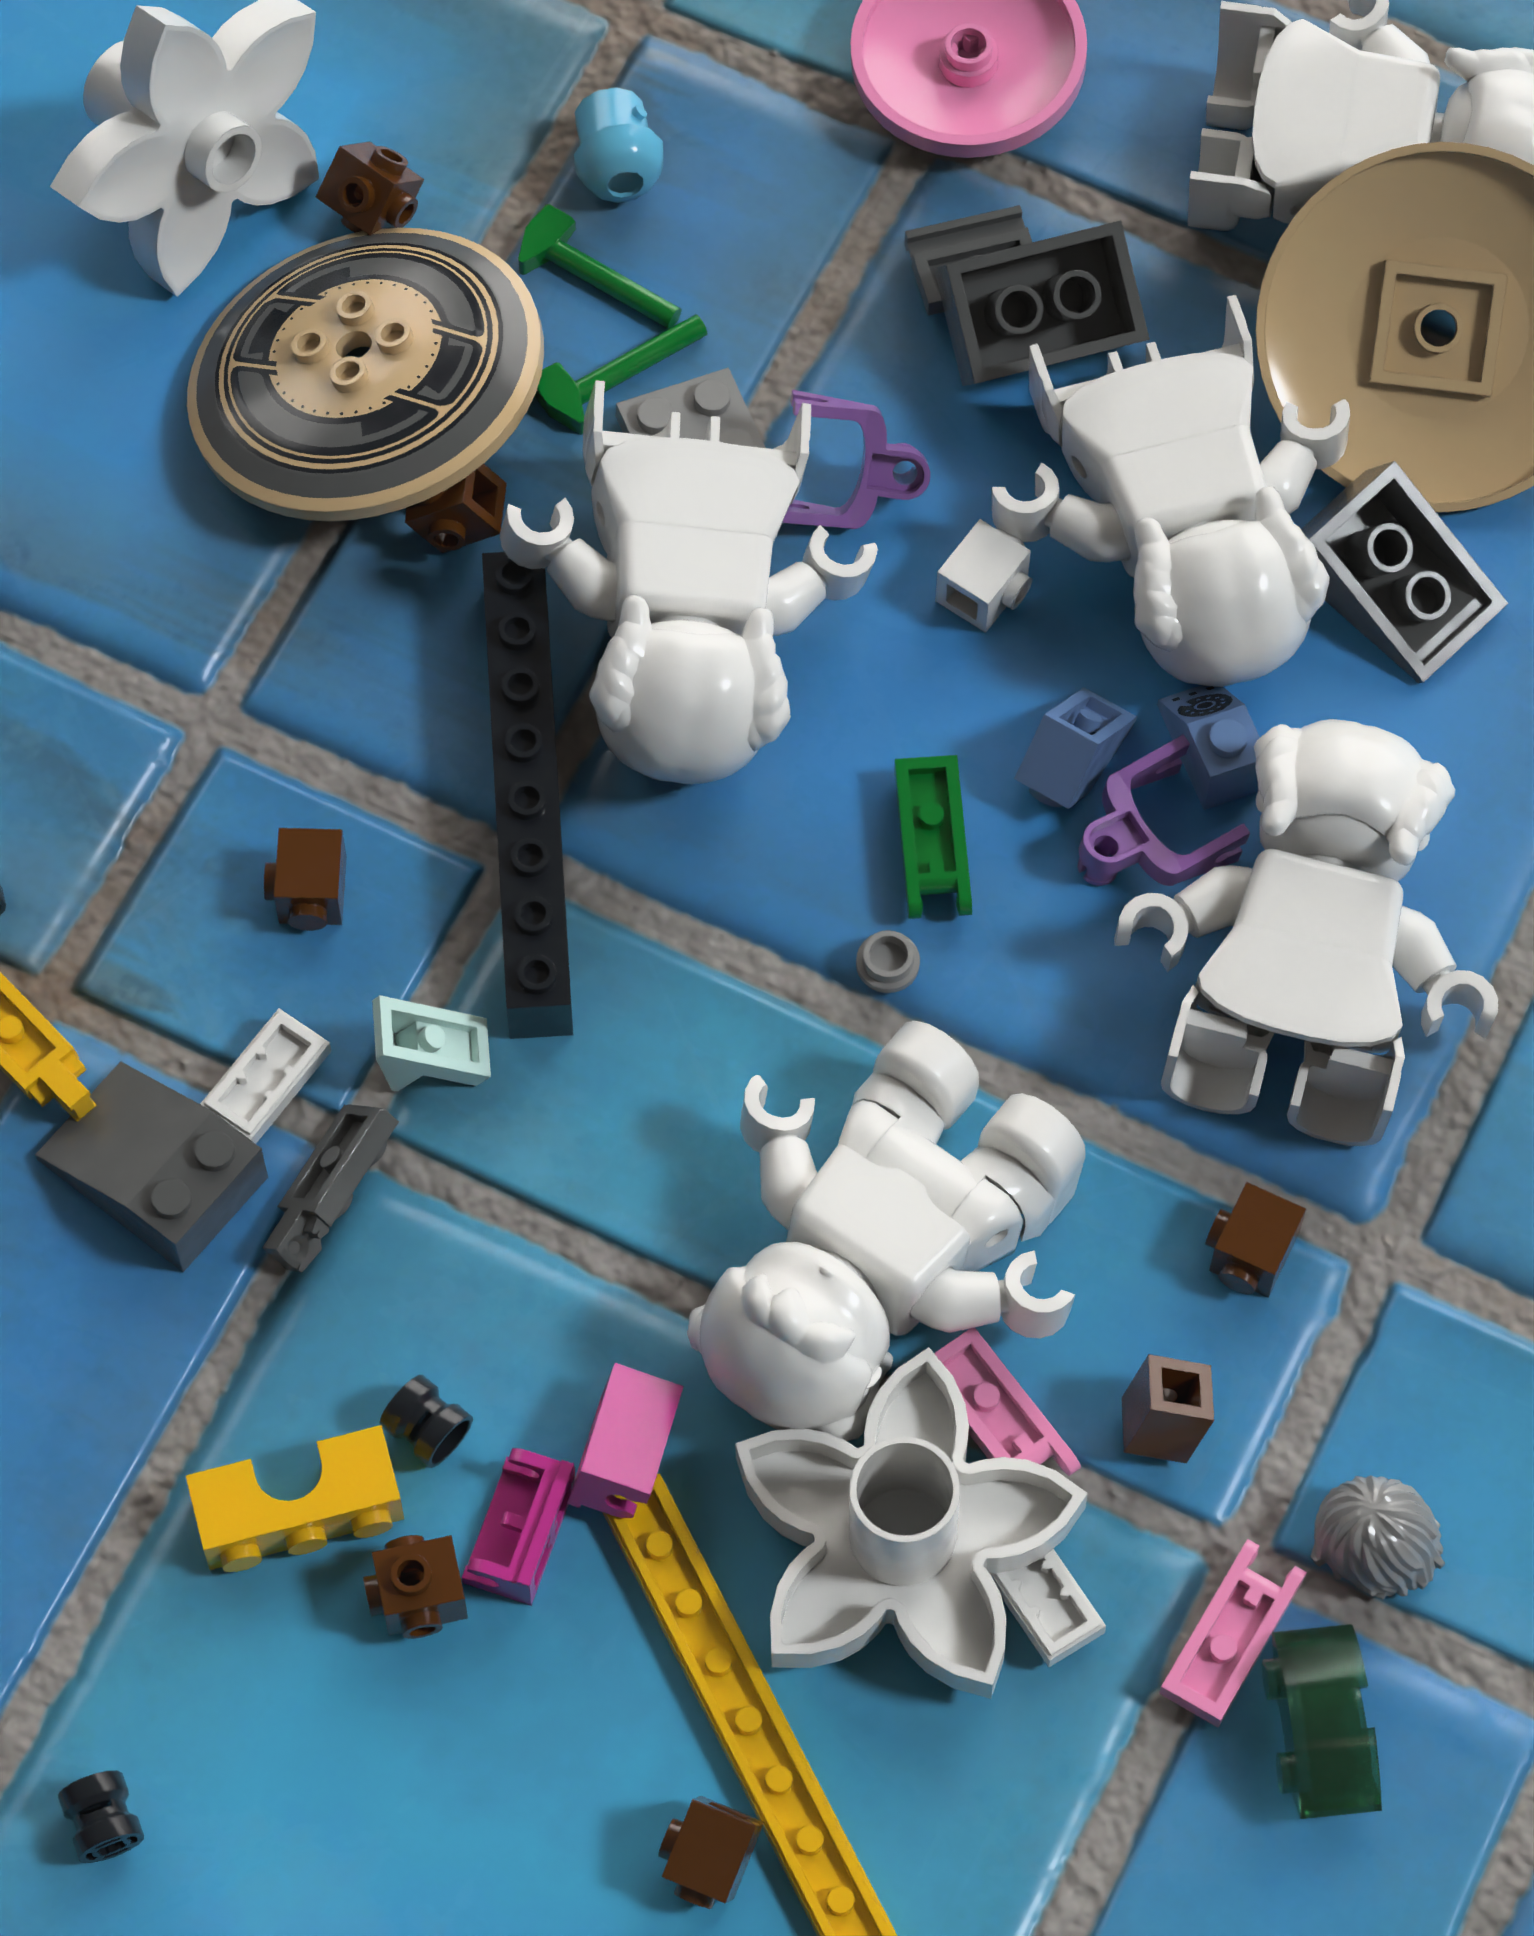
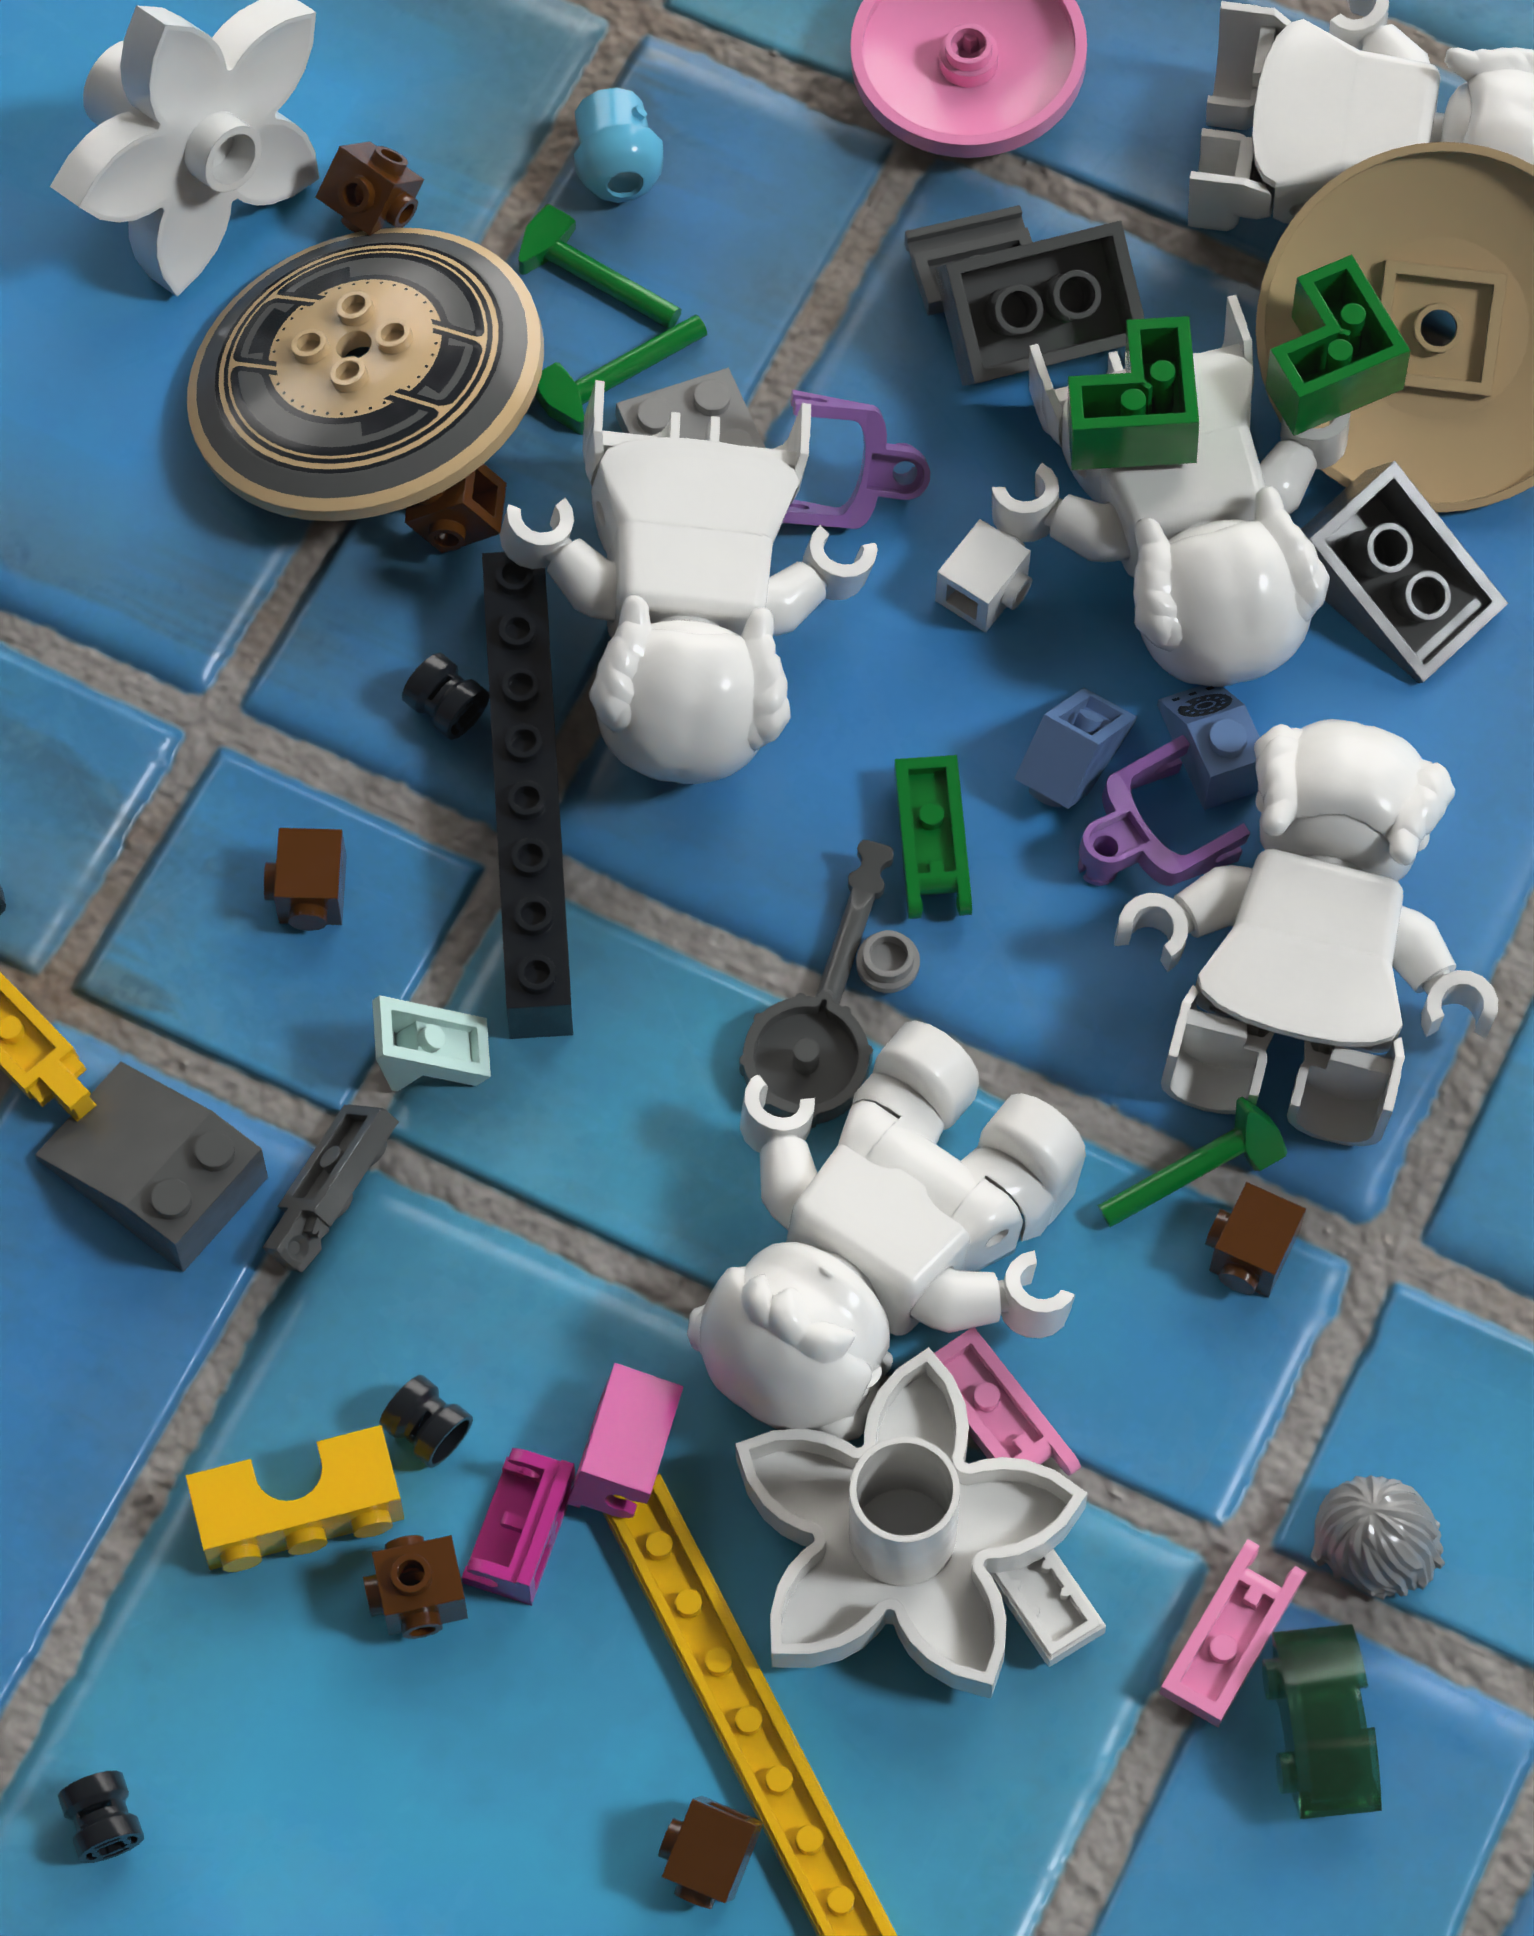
white plate [200,1008,331,1144] -> none
brick [1121,1354,1214,1464] -> none
none -> black wheel [402,652,490,740]
none -> dark grey piece [739,840,894,1129]
none -> green brick [1067,316,1199,470]
none -> green piece [1097,1097,1288,1228]
none -> green brick [1265,254,1411,436]

